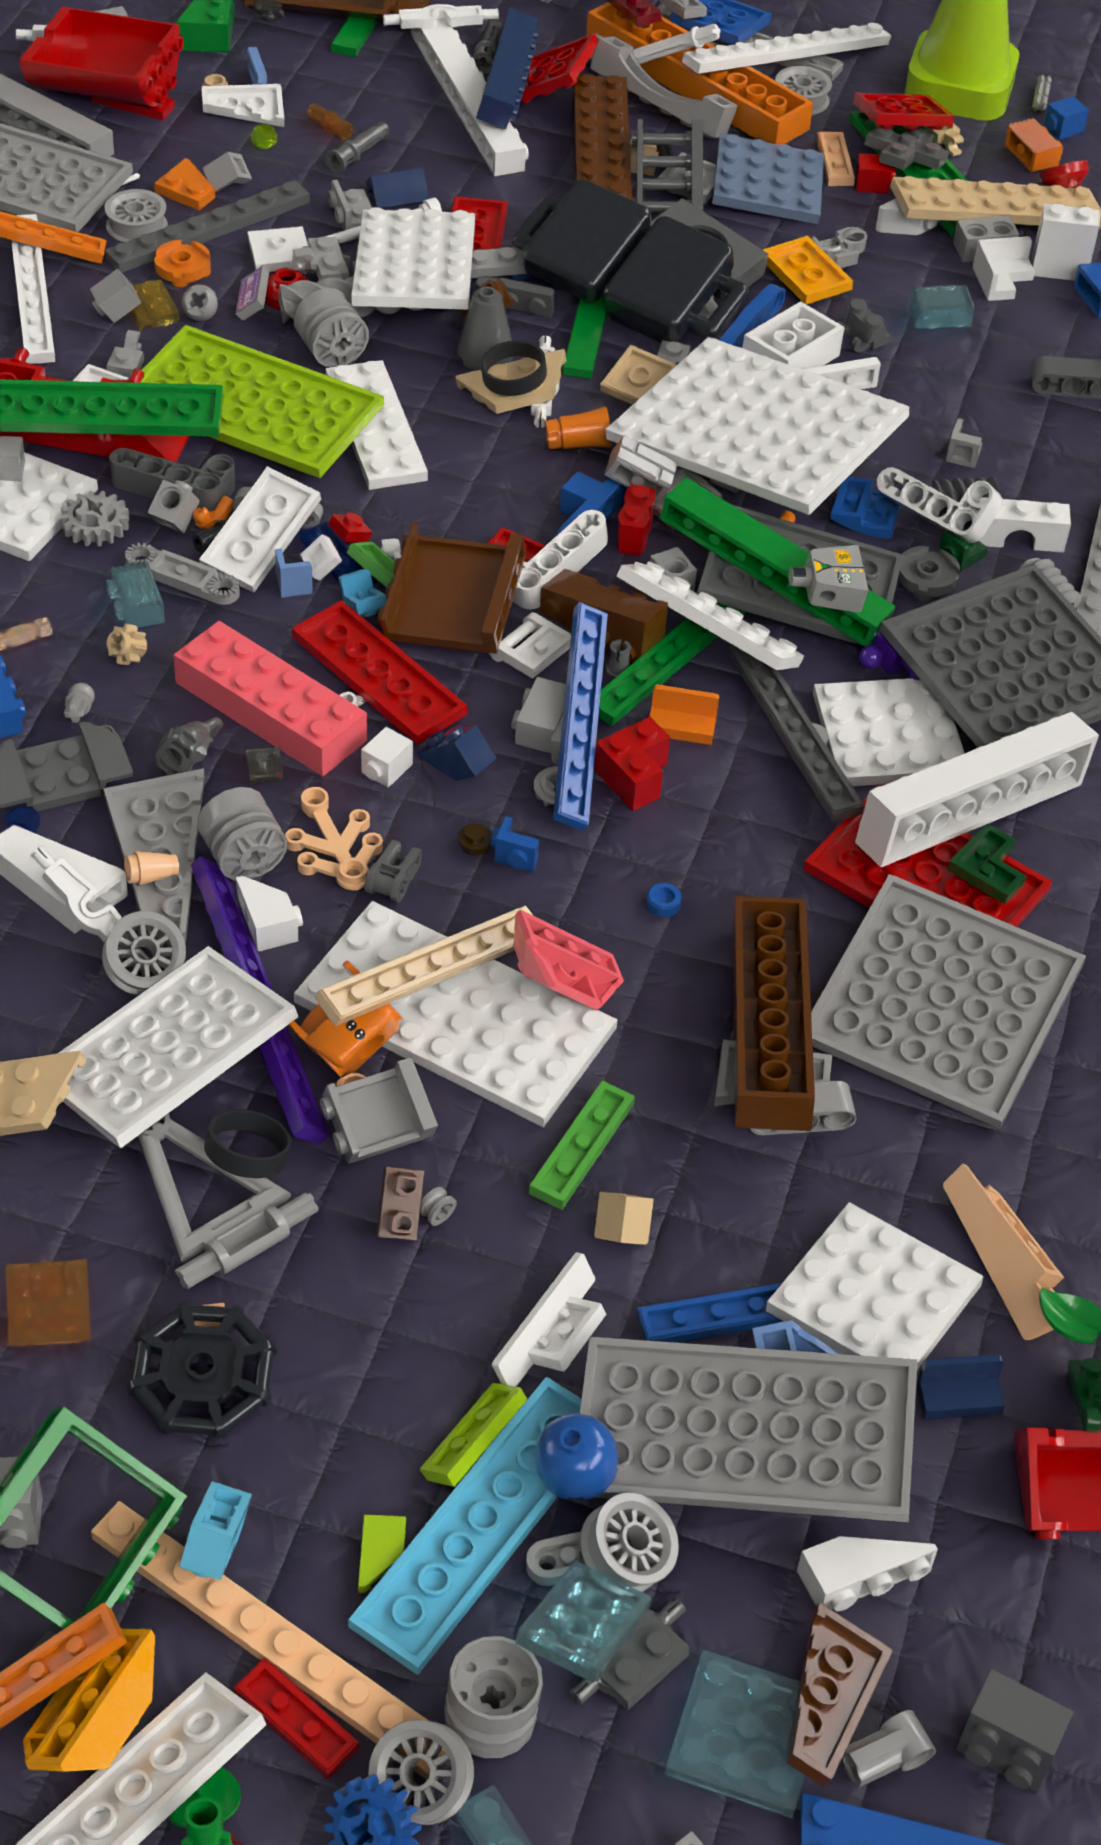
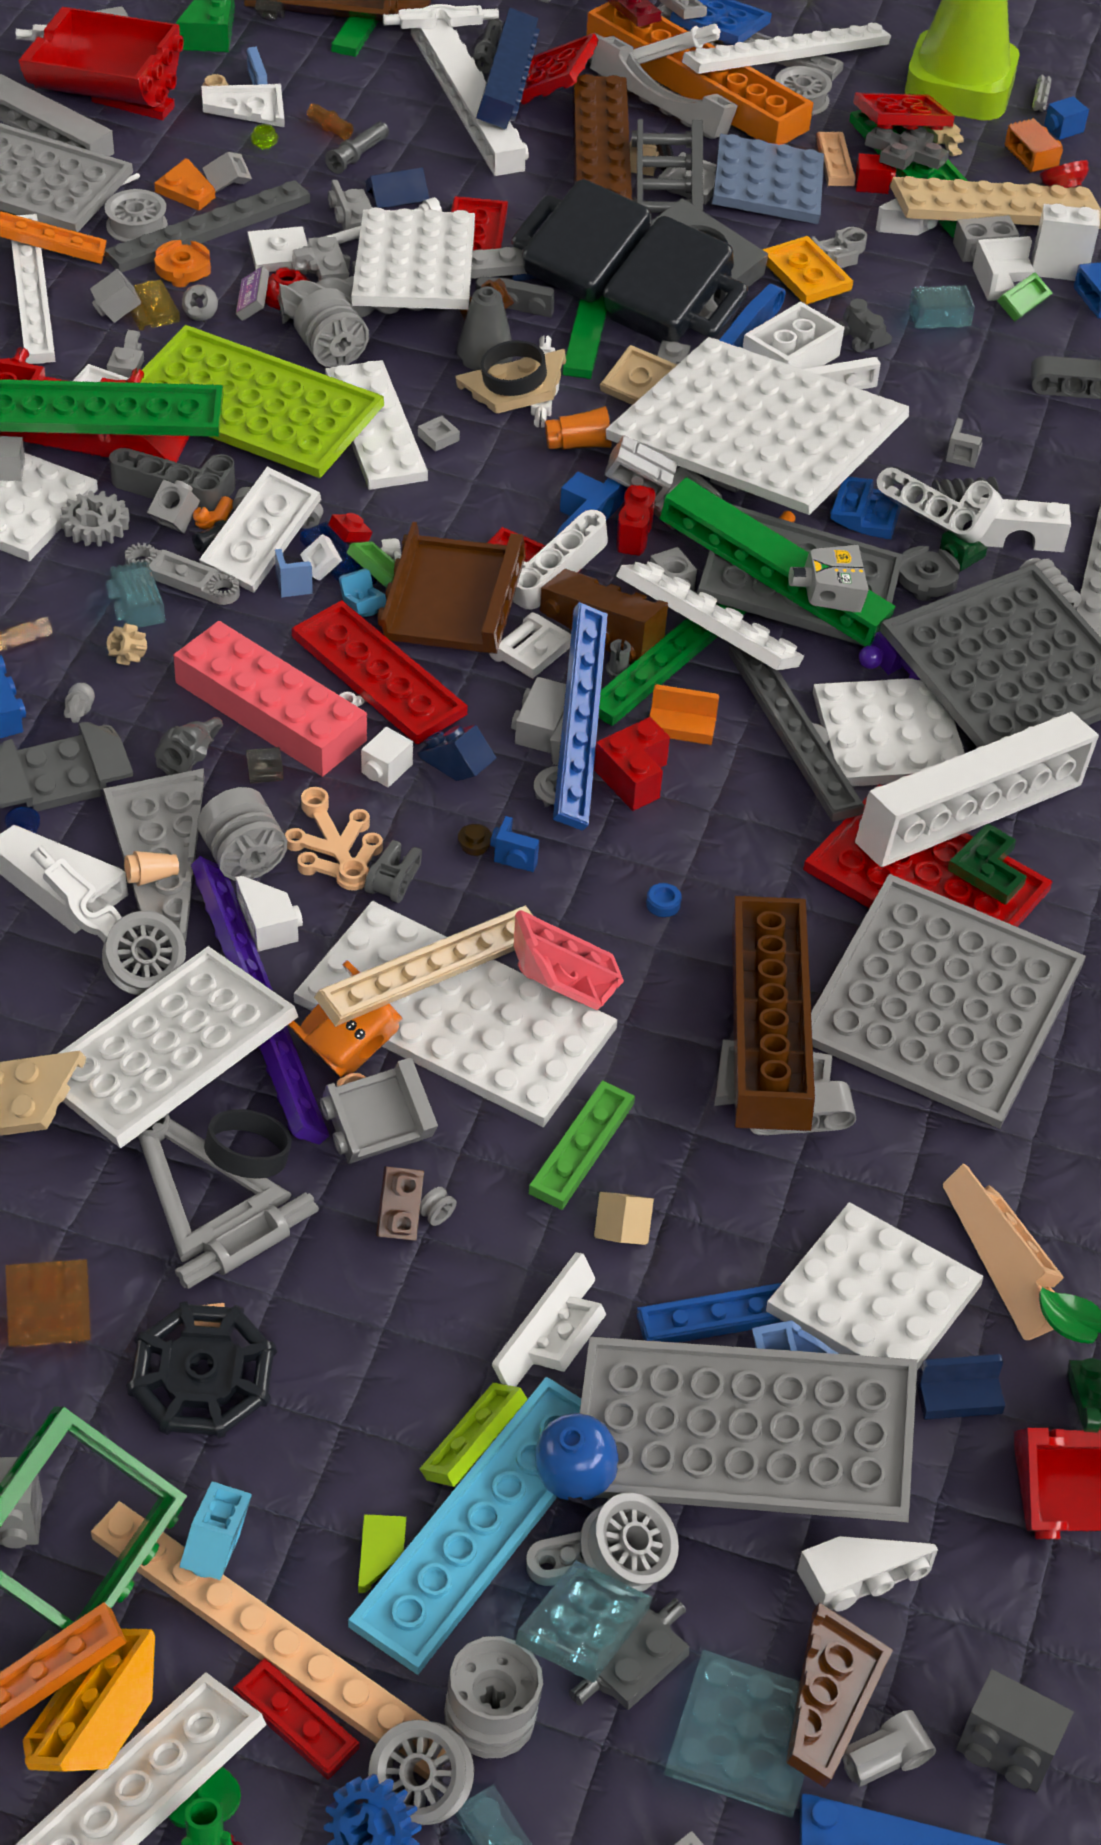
none -> light grey plate [418,416,460,452]
none -> bright green tile [997,272,1052,322]

